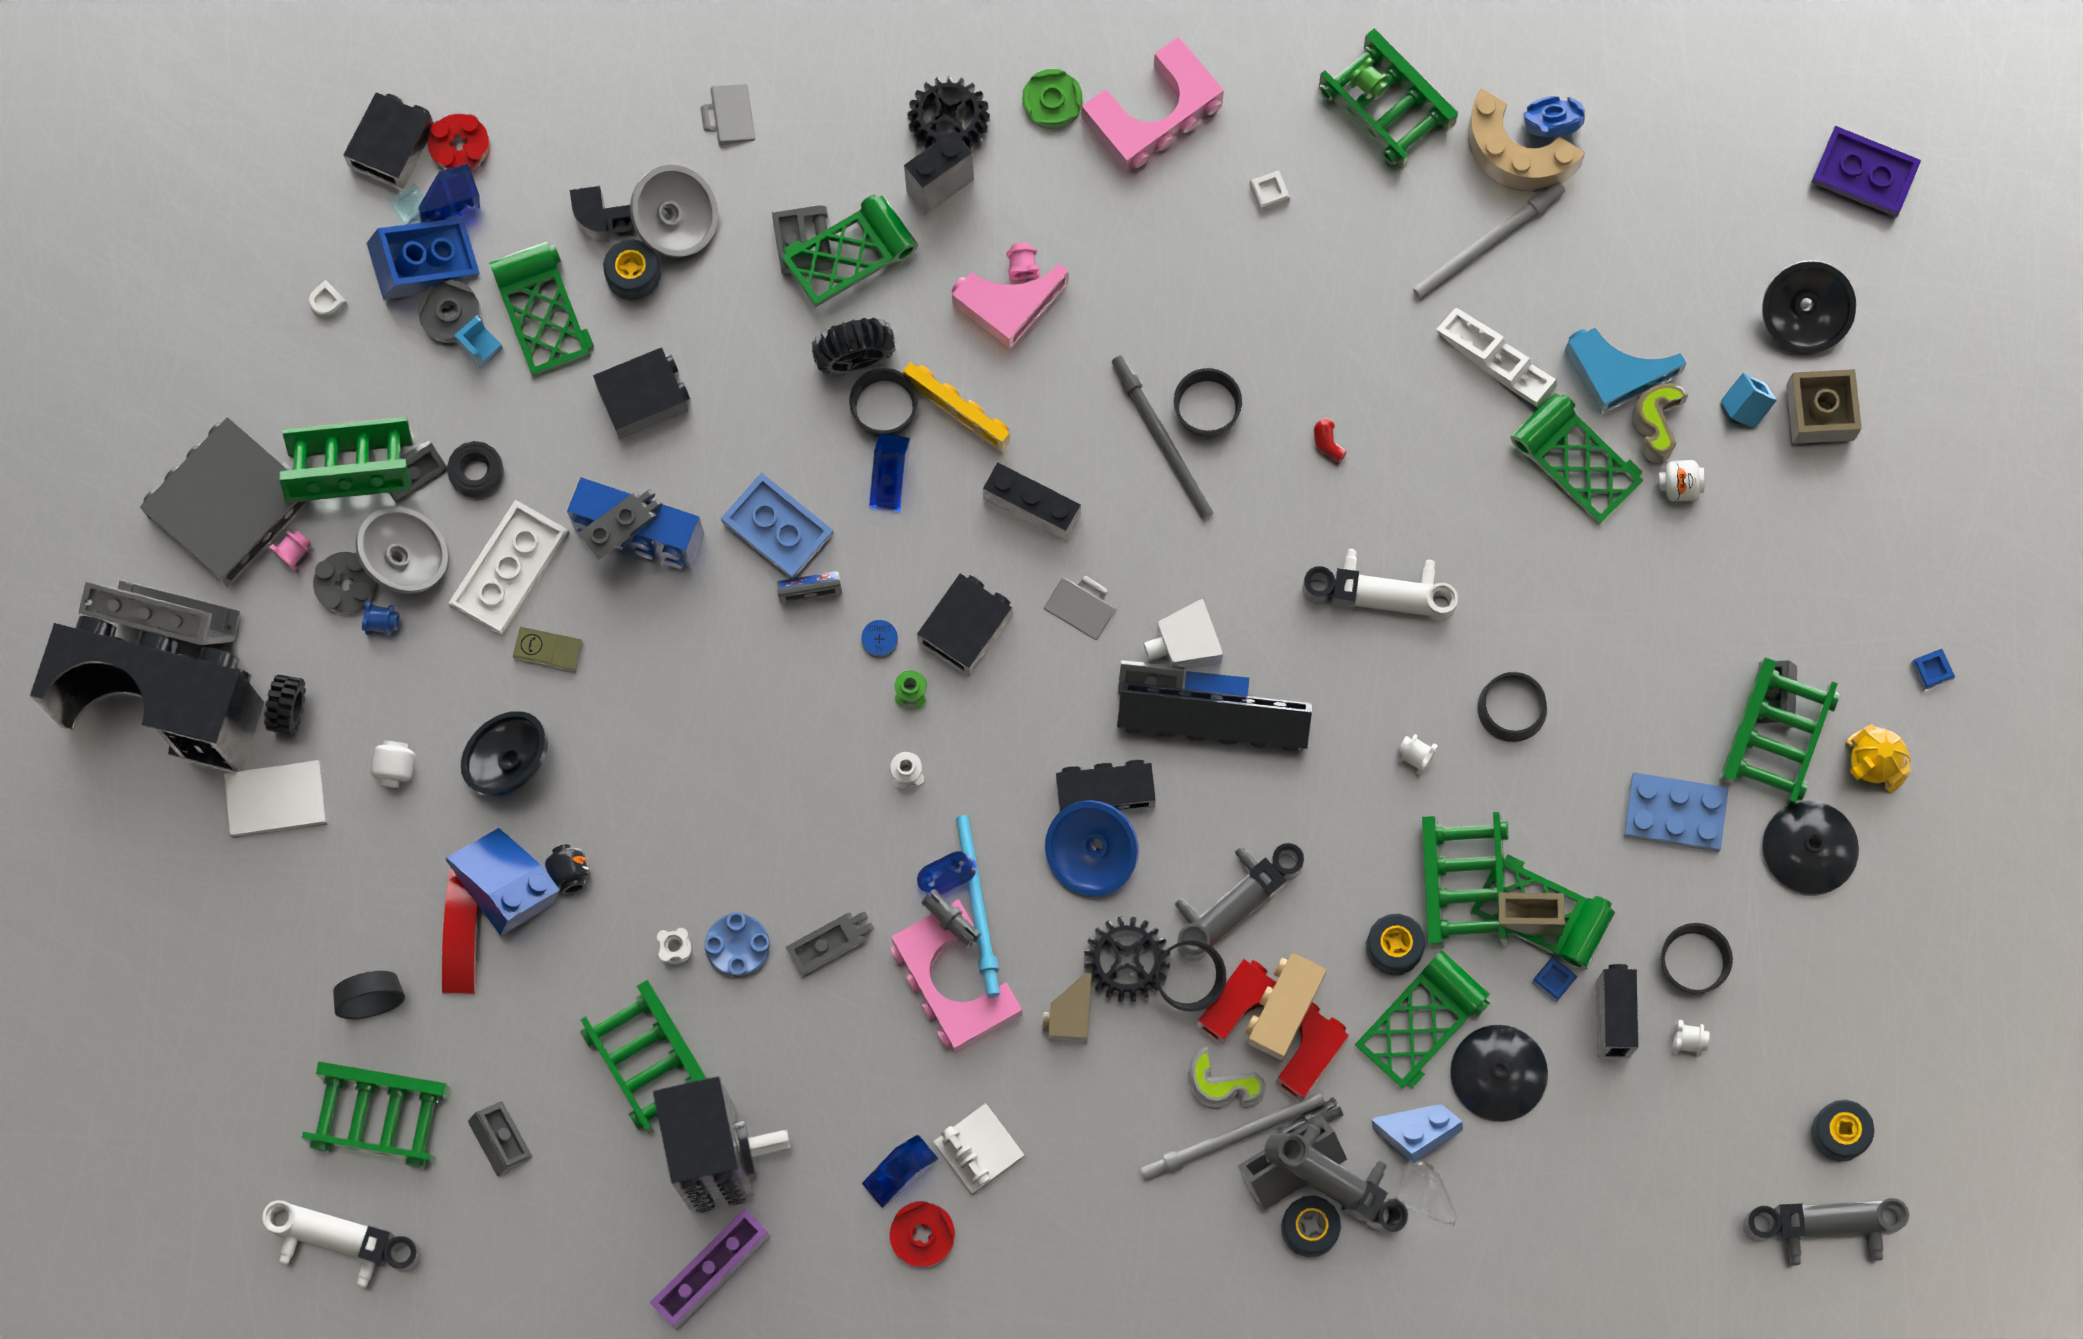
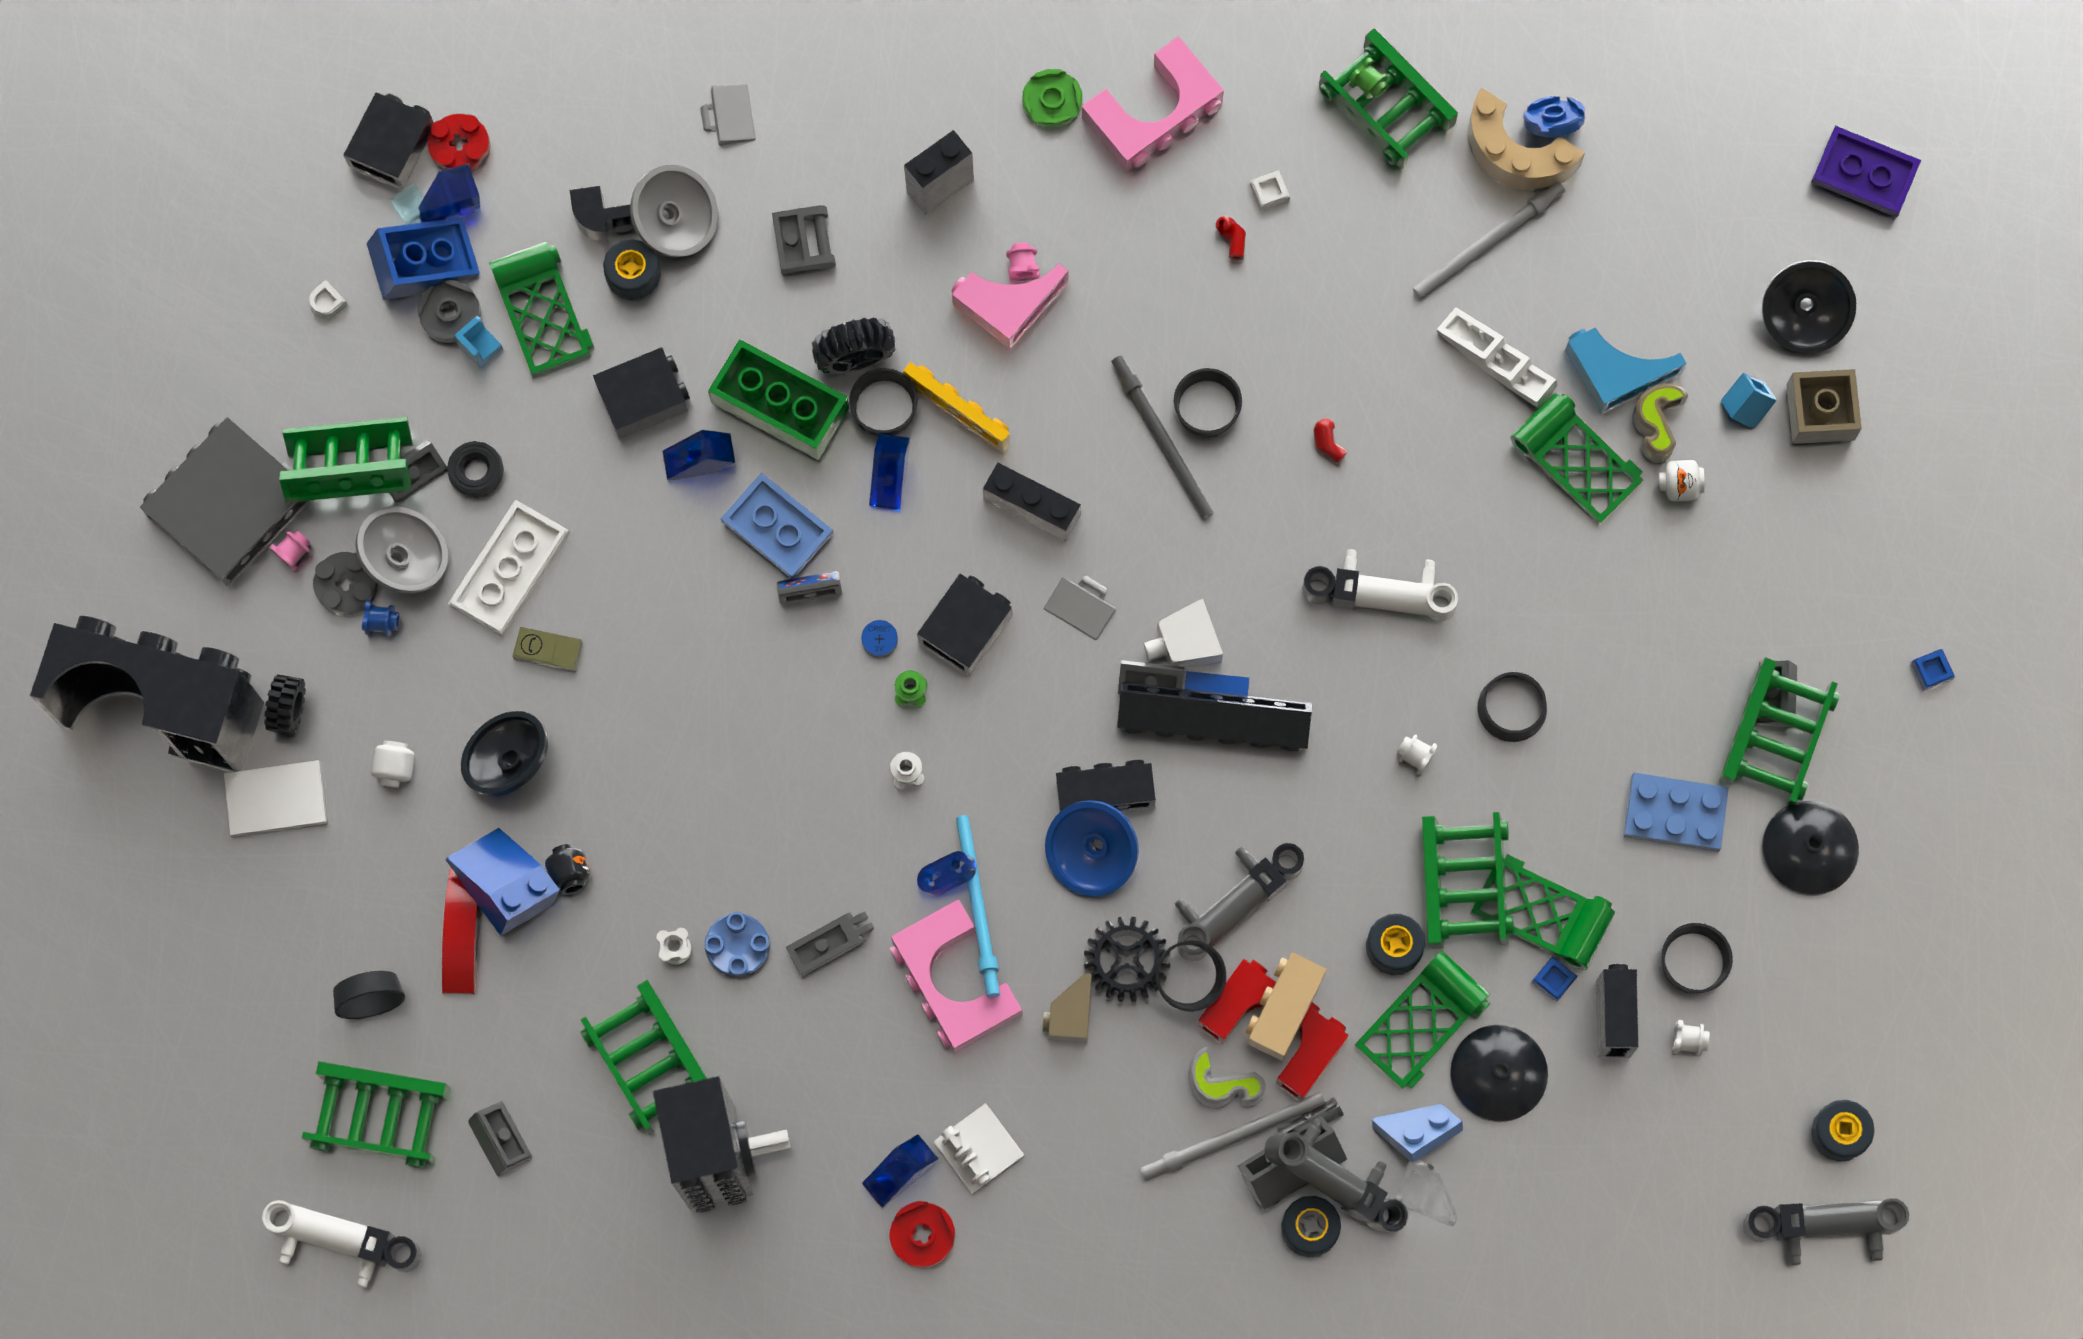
dark grey panel [78,580,241,645] -> none
blue brick [567,477,705,569] -> none
dark grey hinge [578,489,663,561] -> none
medium lavender brick [650,1209,771,1330] -> none
green piece [781,194,919,308] -> none
black gear [907,75,990,152] -> none
dark grey pin [921,889,982,948] -> none
dark tan slope [1499,892,1565,936] -> none
yellow helmet [1846,724,1912,793] -> none
none -> clear blue slope [662,430,735,480]
none -> green brick [708,339,850,460]
none -> red arm [1215,216,1246,260]

